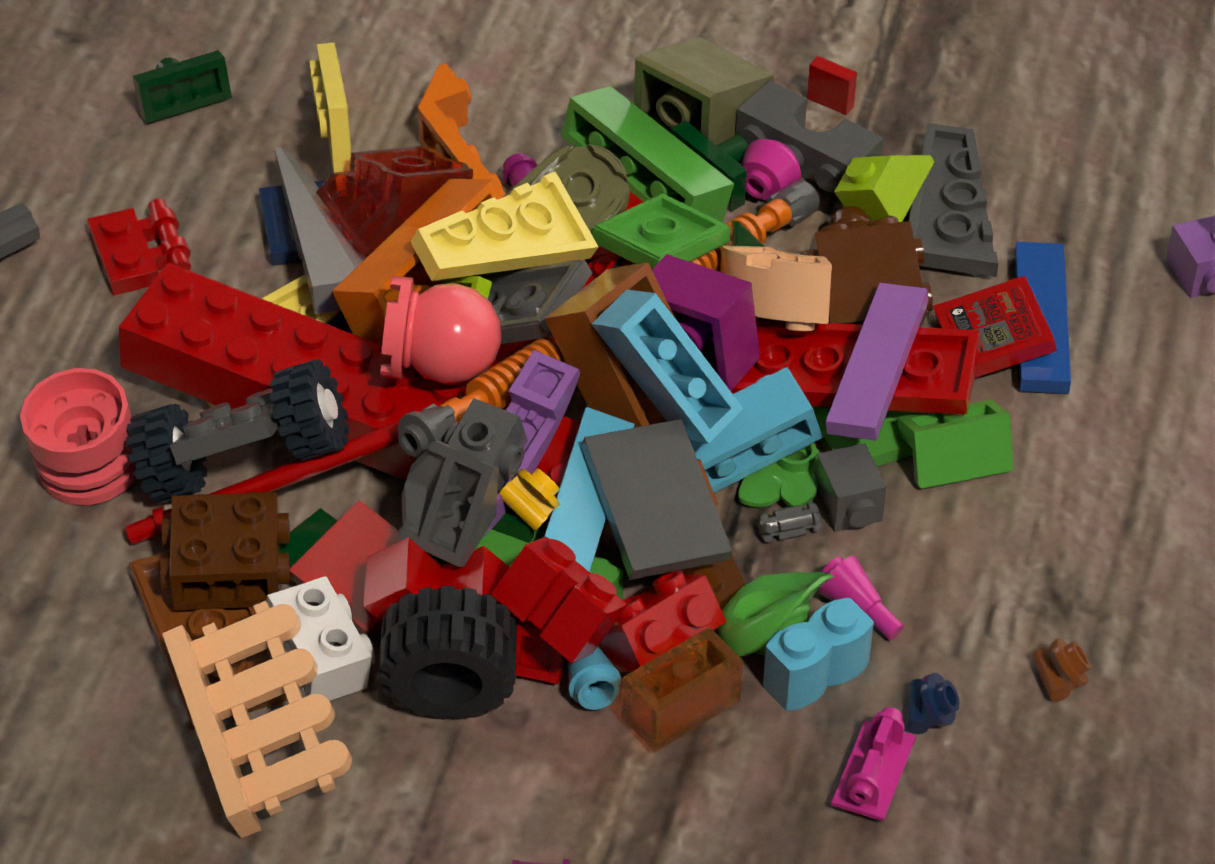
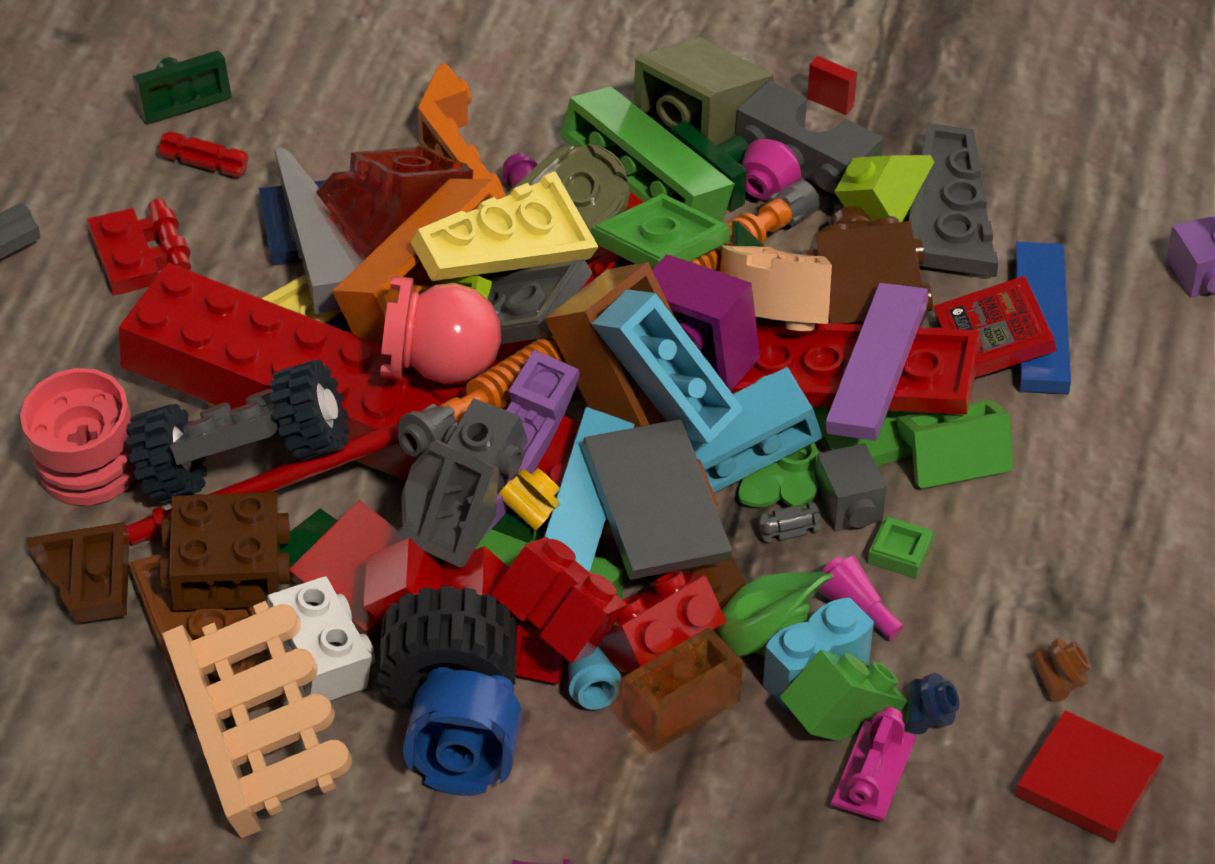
light yellow wing [309,42,355,198] -> none
none -> reddish brown wing [26,522,130,624]
none -> red axle [158,131,249,177]
none -> blue brick [403,667,522,796]
none -> bright green slope [780,650,908,741]
none -> bright green tile [867,516,934,579]
none -> red tile [1015,710,1164,843]

